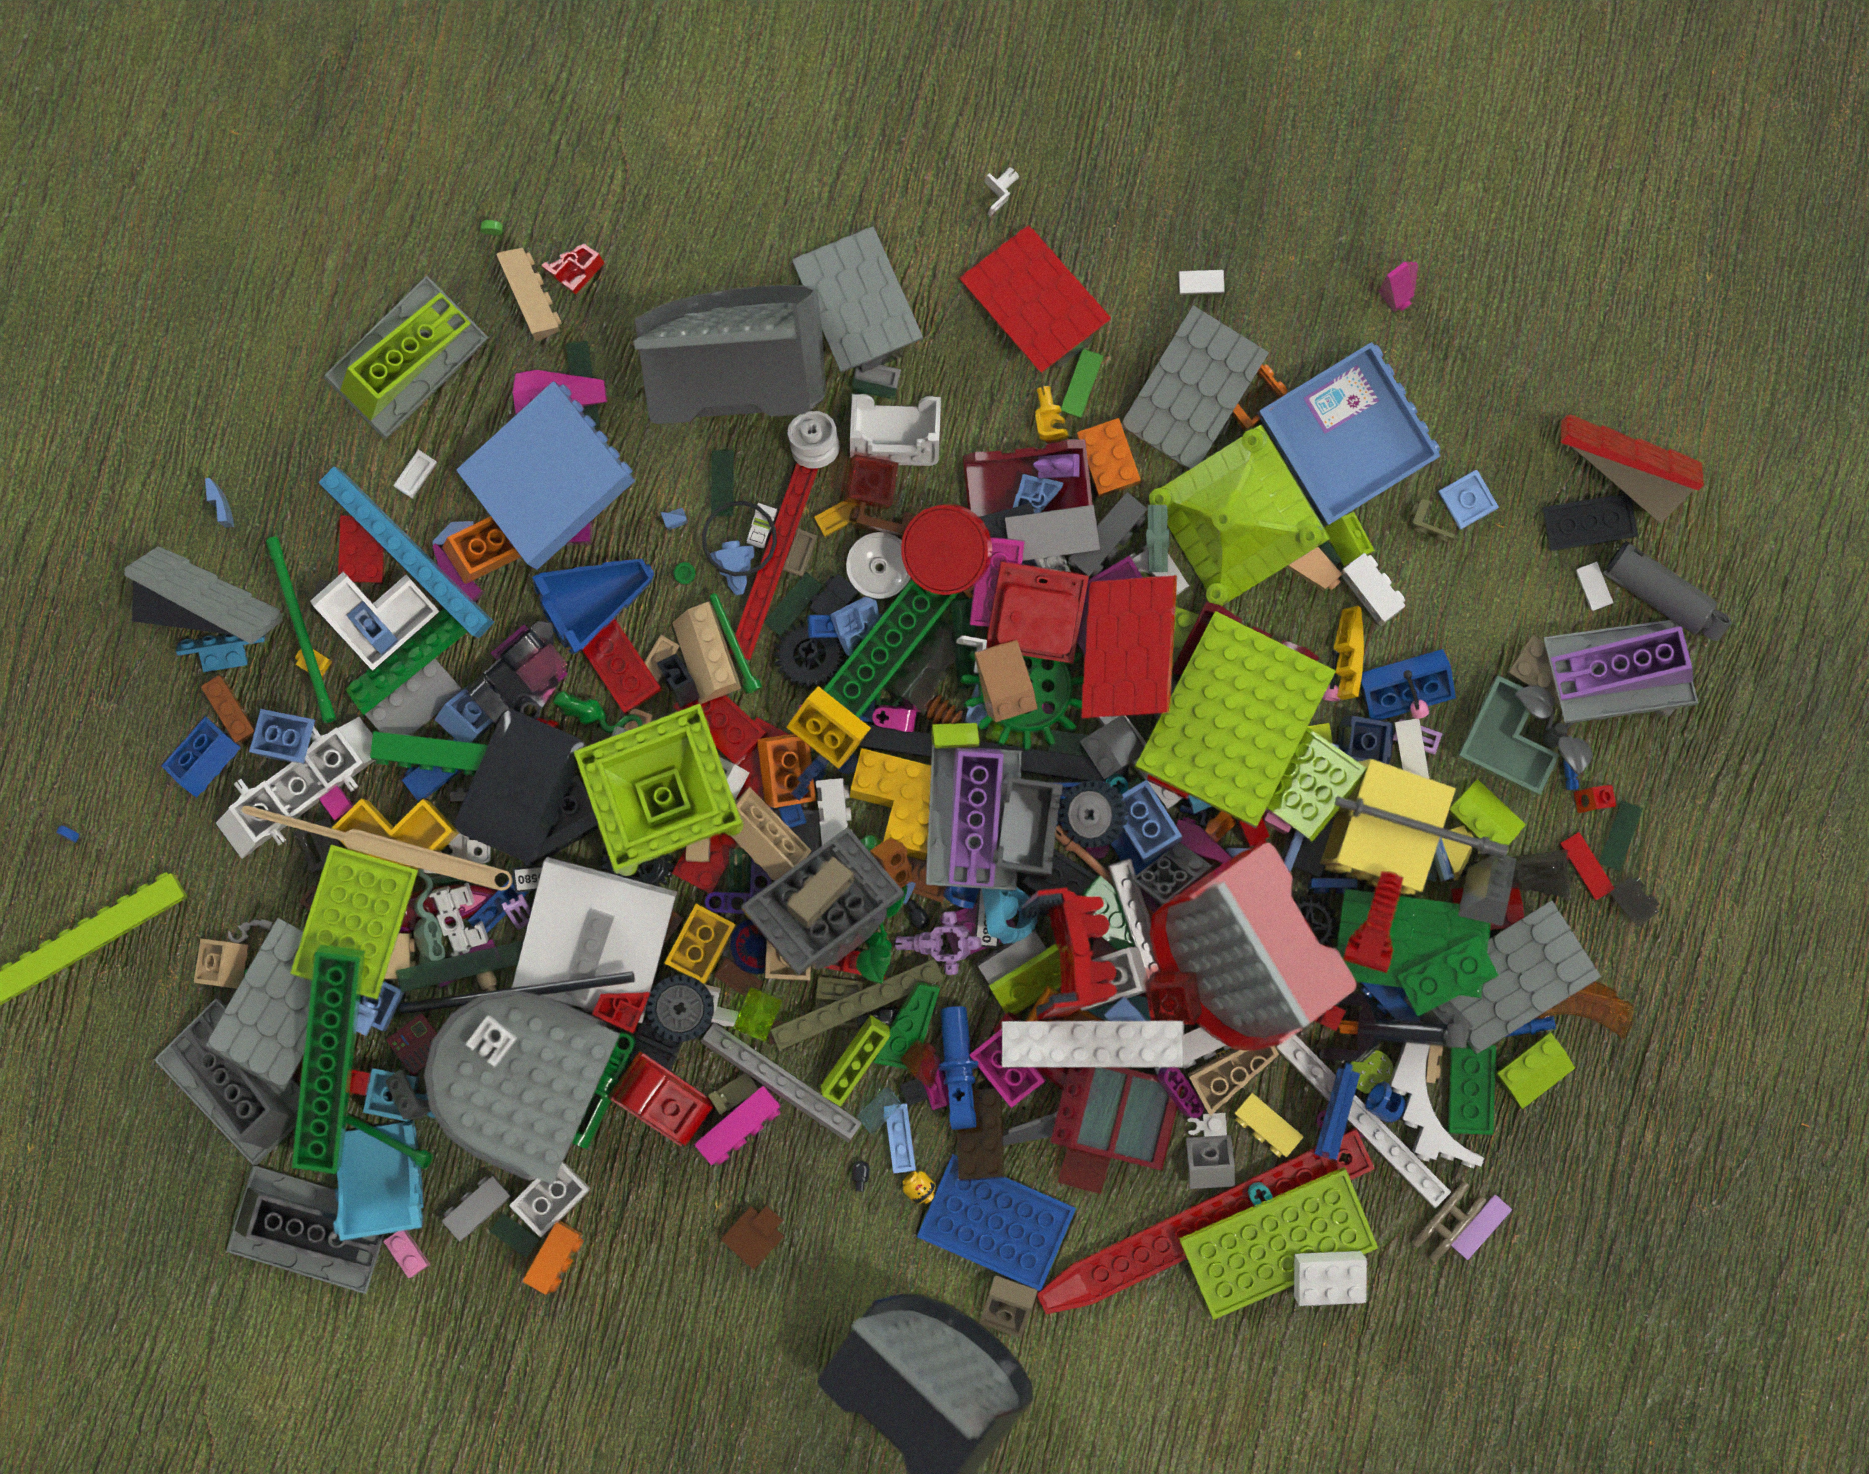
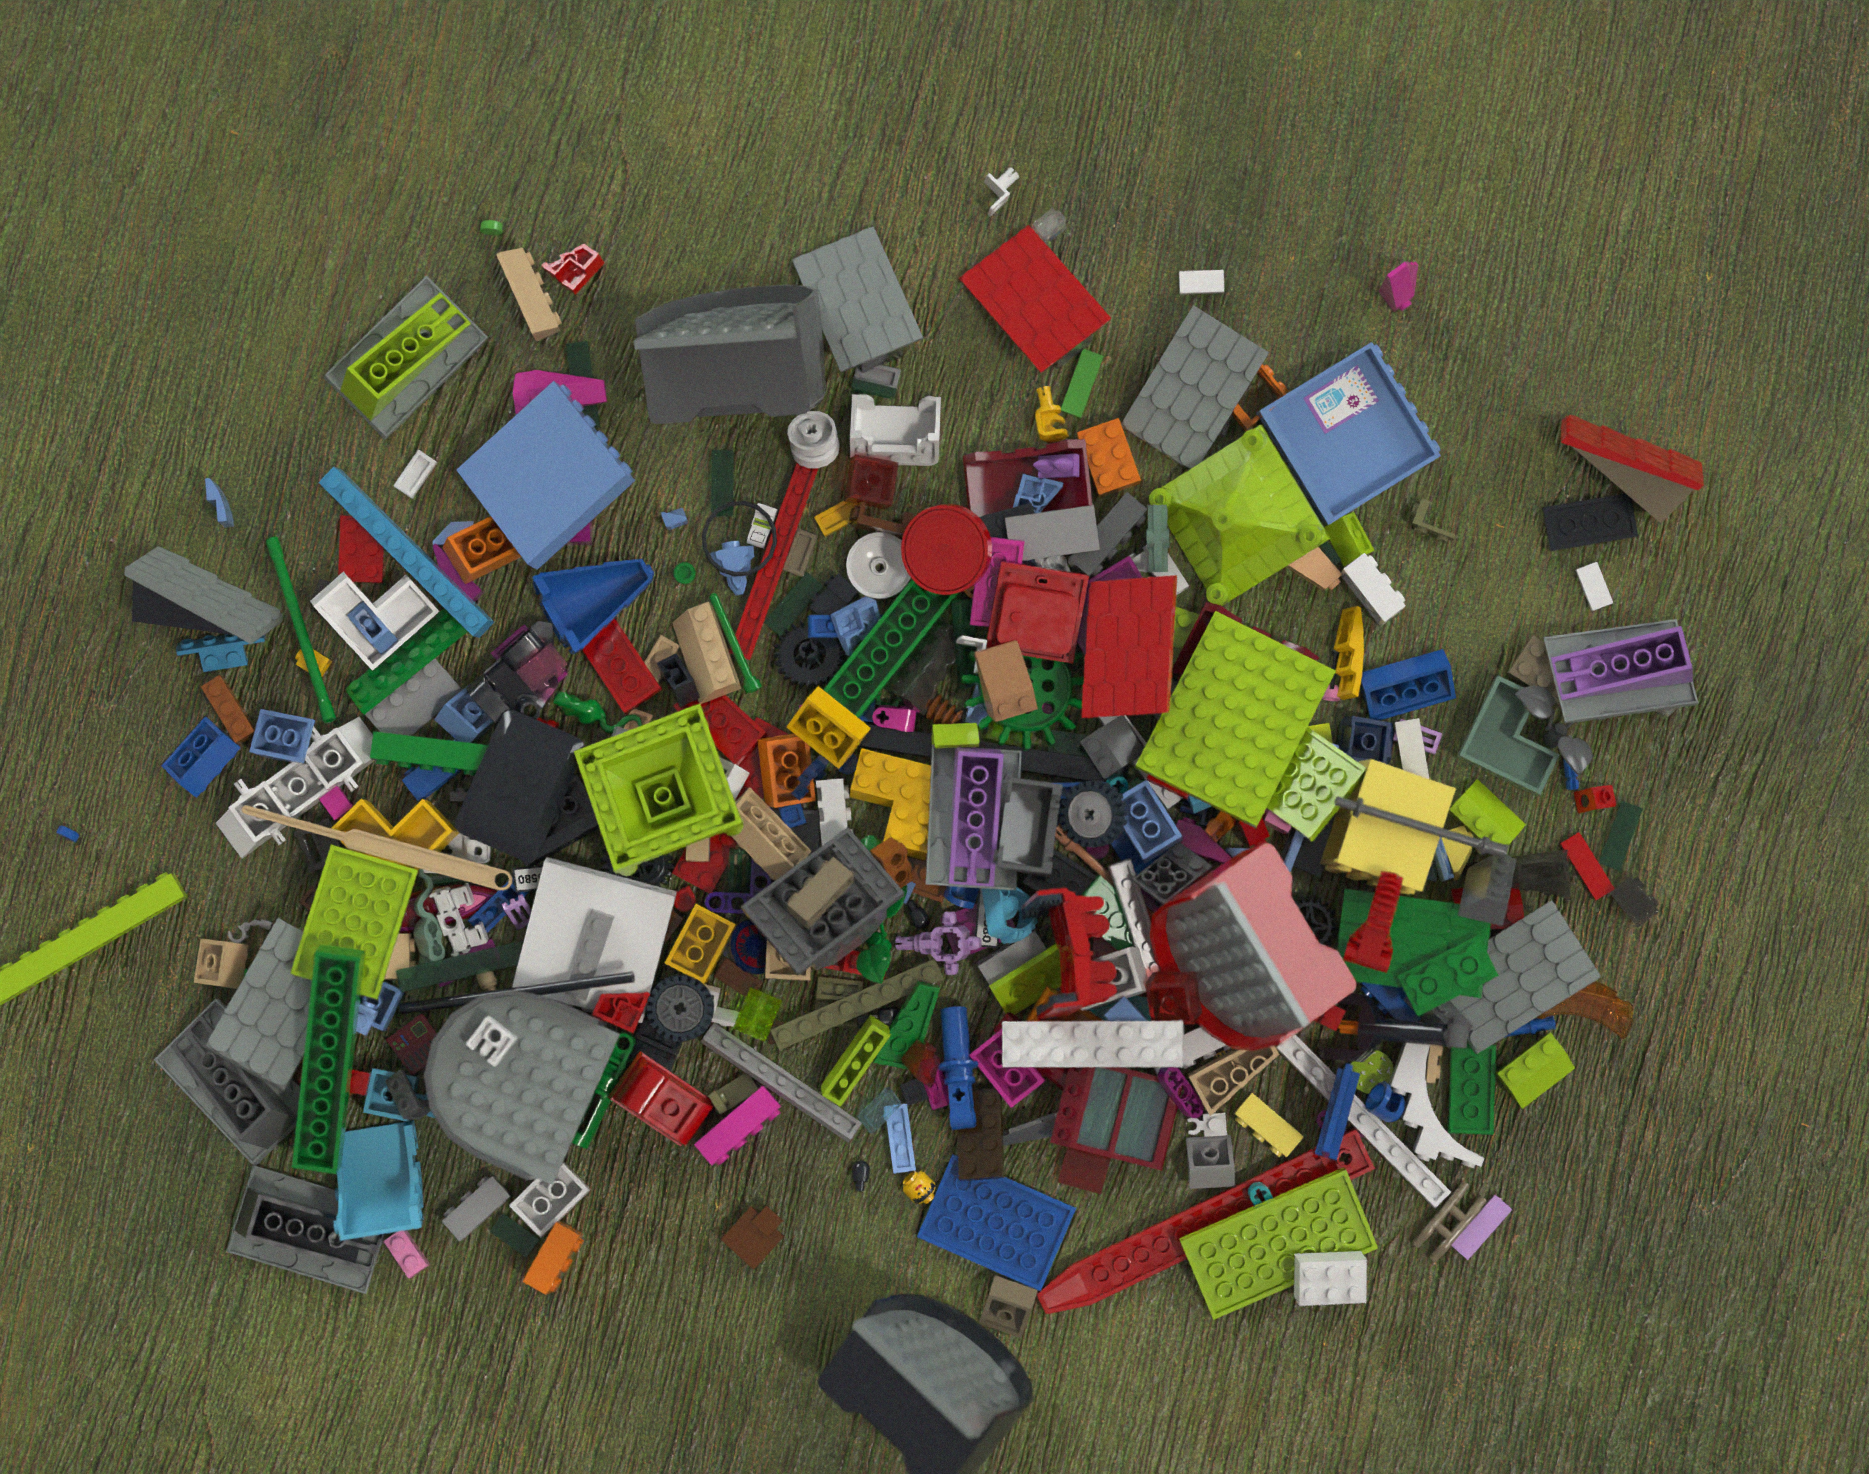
green piece [346,1113,433,1170] -> none
blue plate [1308,878,1357,894] -> none
hinge [1403,670,1429,719] -> none
light blue tile [1438,470,1499,530] -> none
dark grey piece [1603,540,1732,641] -> none
none -> red tile [674,886,696,912]
none -> clear brick [1032,208,1067,244]

